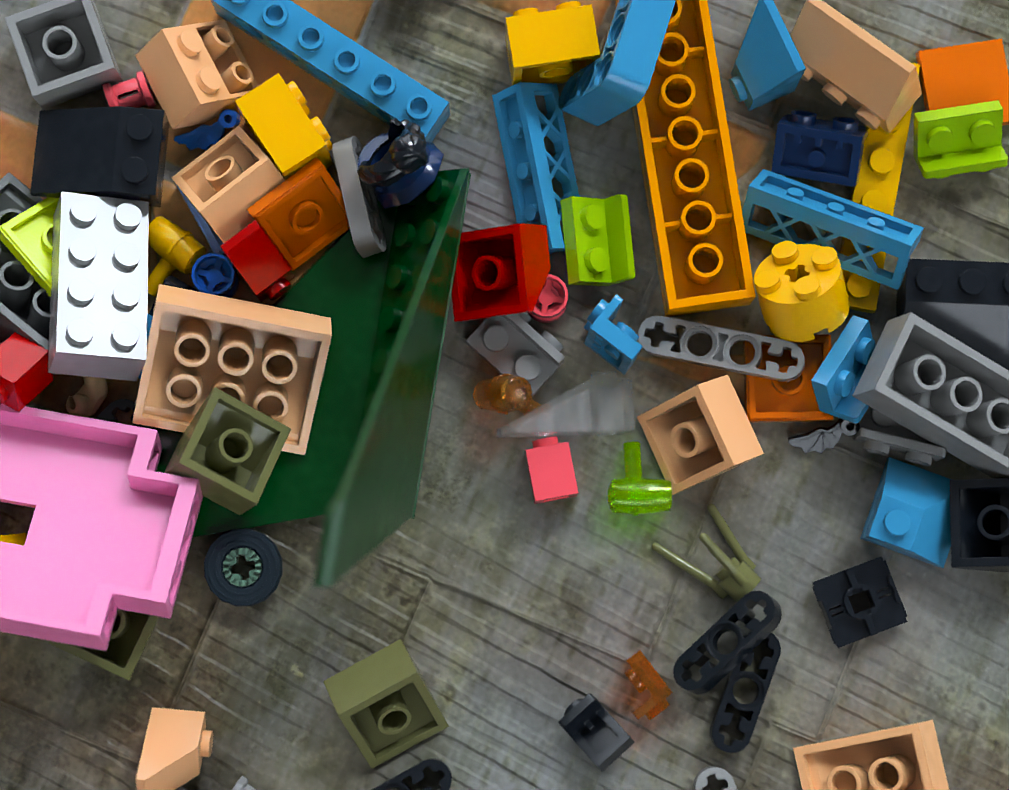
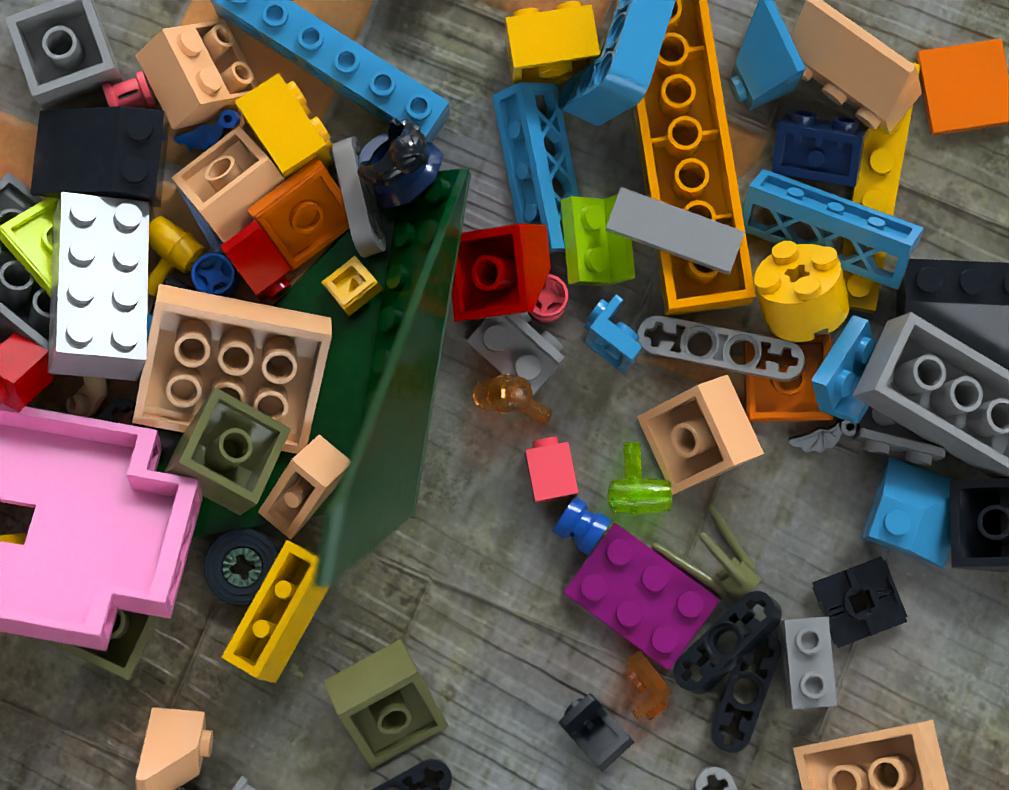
clear slope [496,371,635,438] -> none
lime bracket [913,100,1008,179] -> none
none -> yellow brick [222,540,329,683]
none -> light nougat slope [258,435,350,540]
none -> yellow tile [321,256,383,316]
none -> blue wheel [552,496,612,556]
none -> magenta plate [563,522,720,671]
none -> light grey tile [605,187,745,275]
none -> light grey brick [778,616,837,709]

